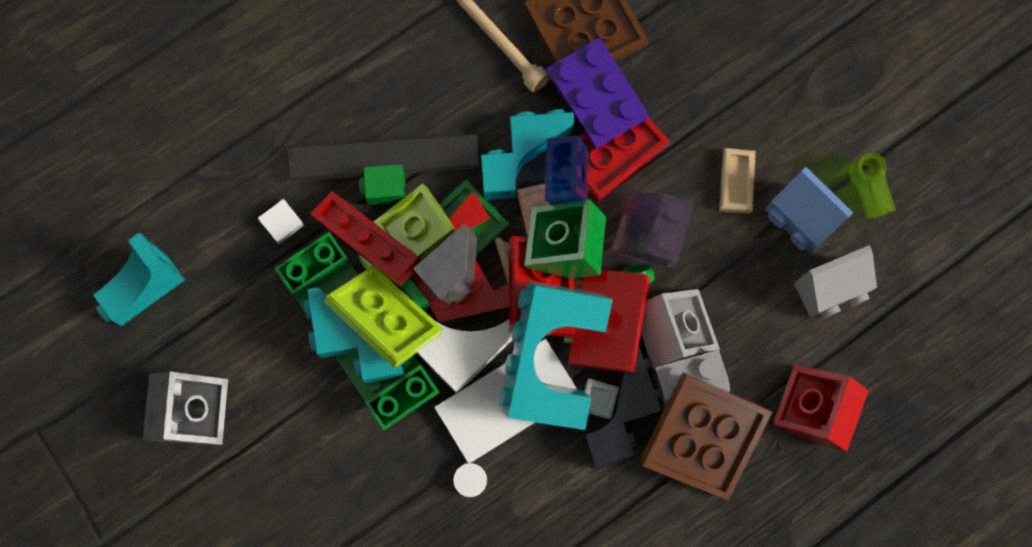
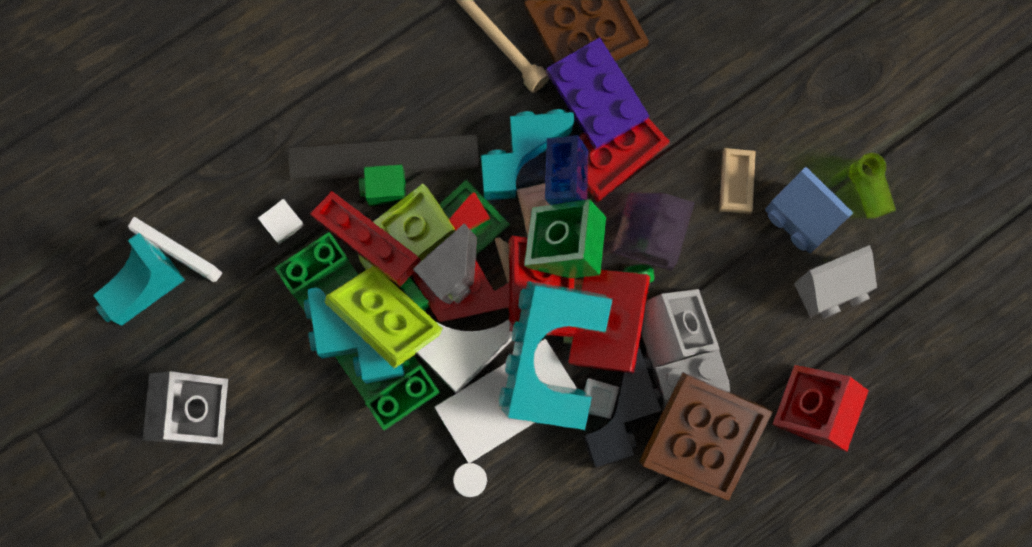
none -> white tile [128,217,222,282]

